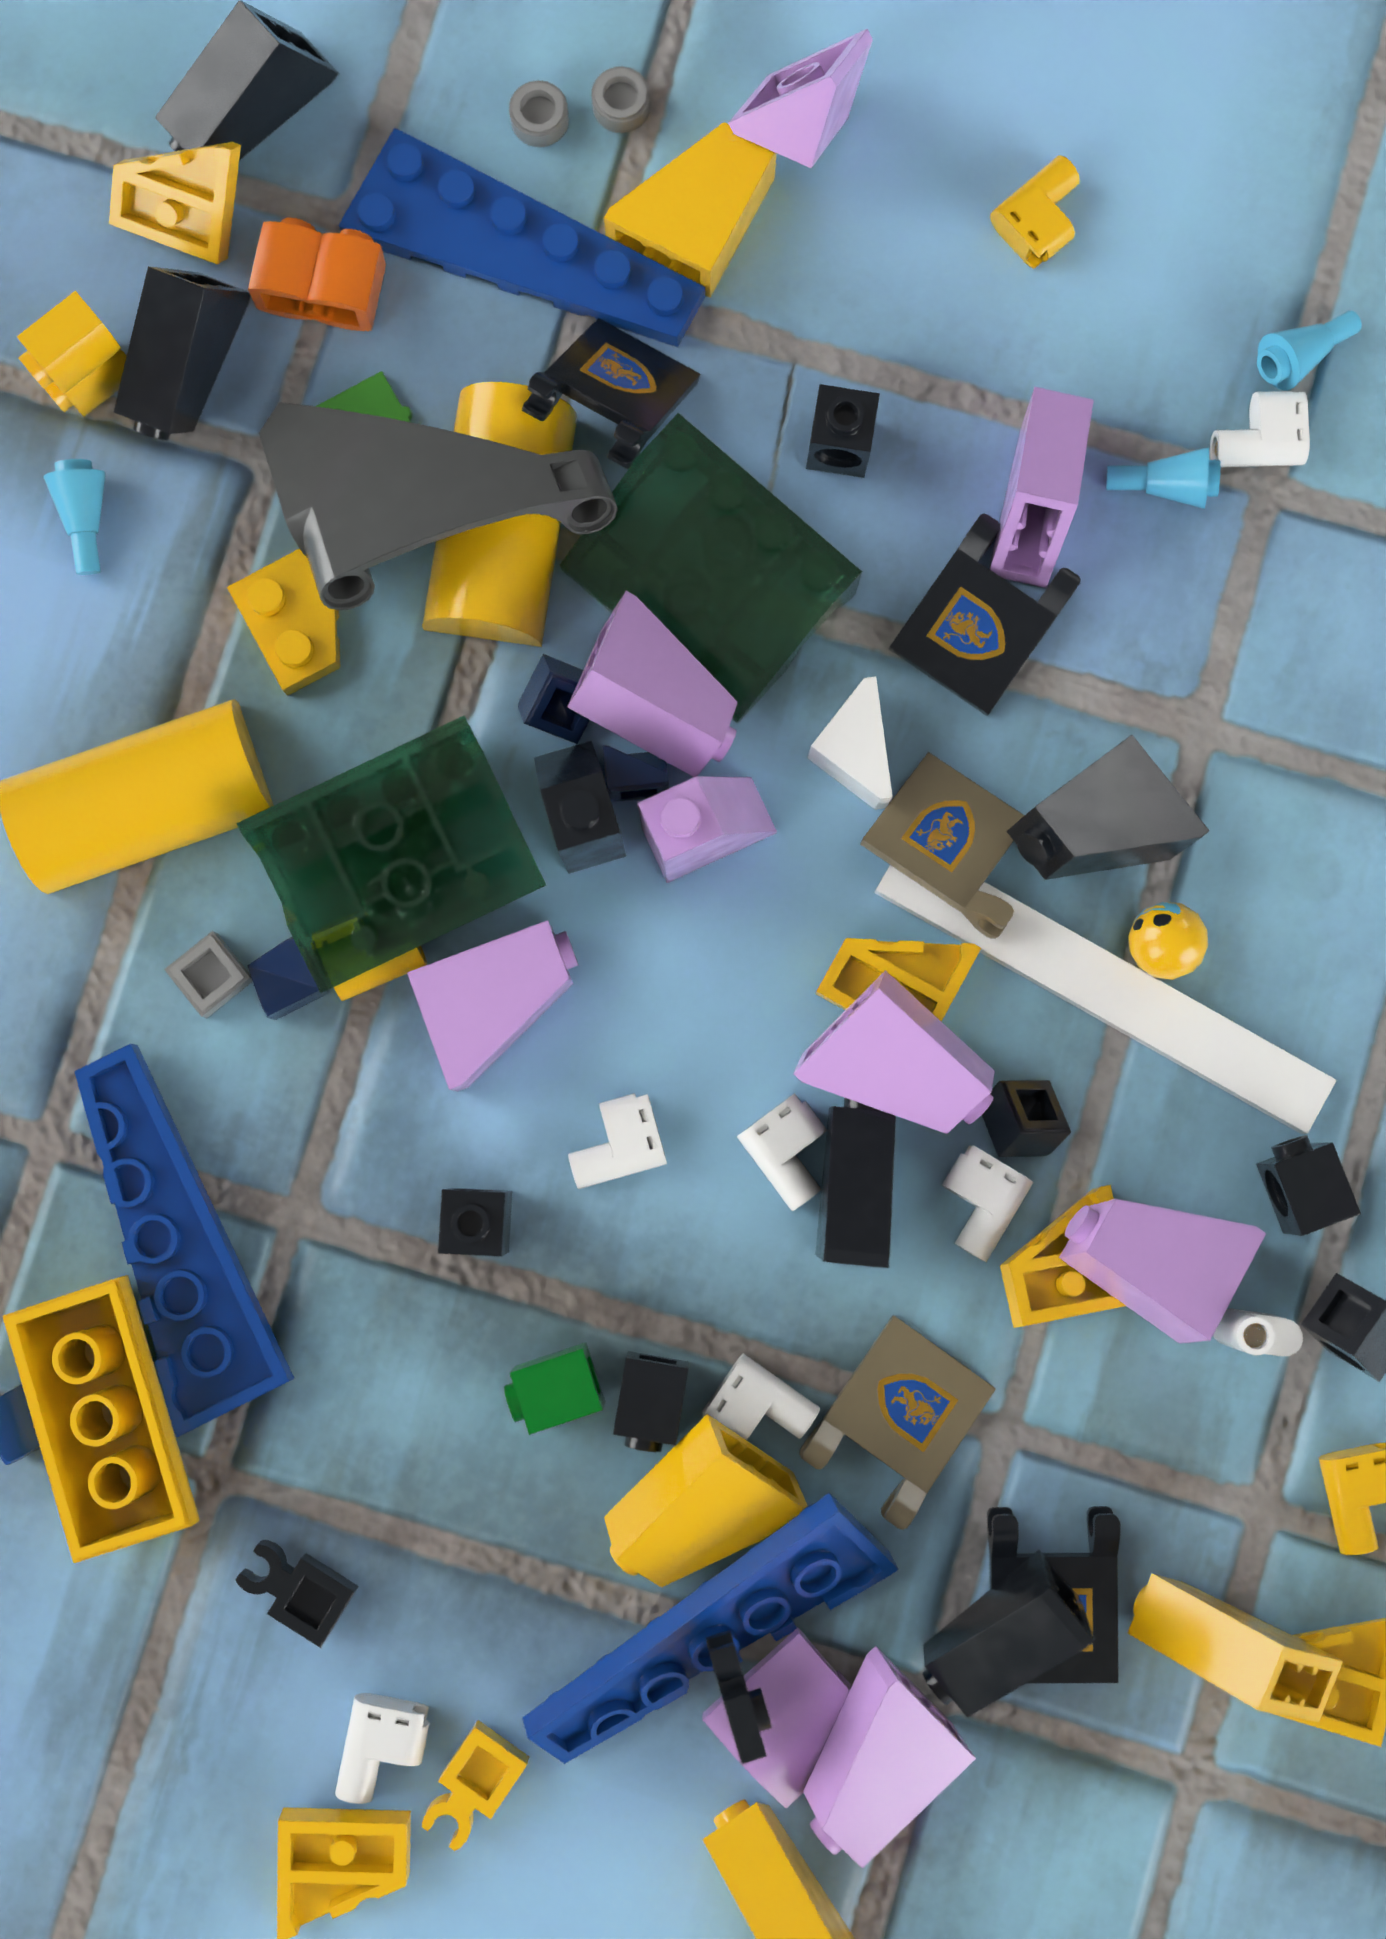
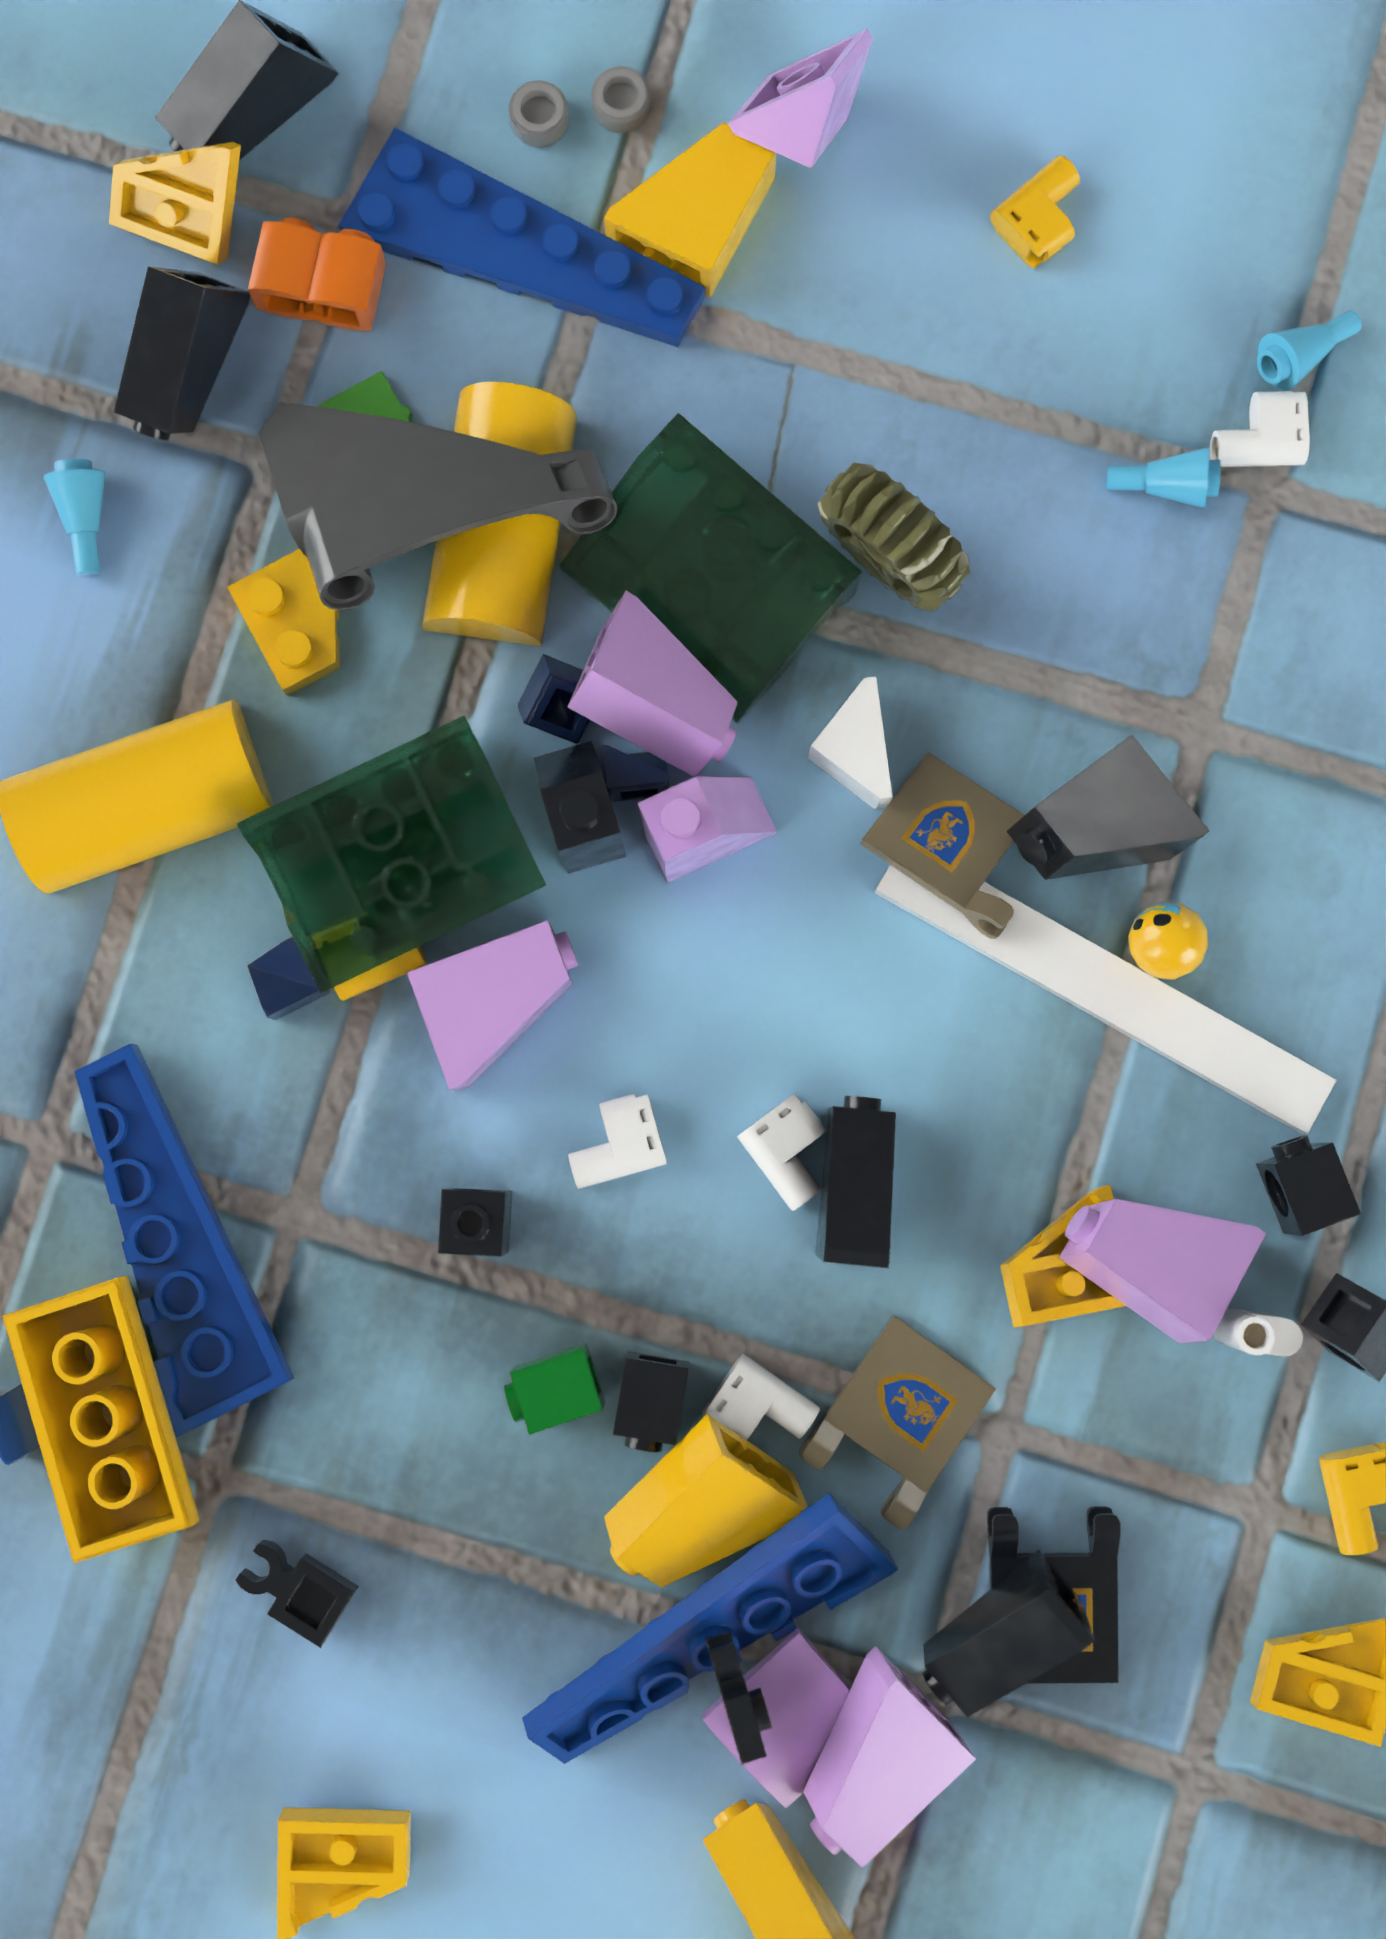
yellow brick [16,290,127,417] -> none
light grey tile [164,931,253,1018] -> none
white piece [335,1693,430,1804] -> none
yellow plate [422,1720,530,1851] -> none
black flag [522,318,701,469] -> none
lavender slope [793,970,995,1134] -> none
black brick [806,384,880,478] -> none
yellow wing [815,938,981,1022] -> none
black flag [889,513,1081,716] -> none
white piece [942,1145,1033,1263] -> none
black slope [982,1080,1071,1157] -> none
lavender slope [989,386,1094,588] -> none
yellow slope [1128,1573,1343,1722] -> none
none -> olive gear [817,462,970,611]

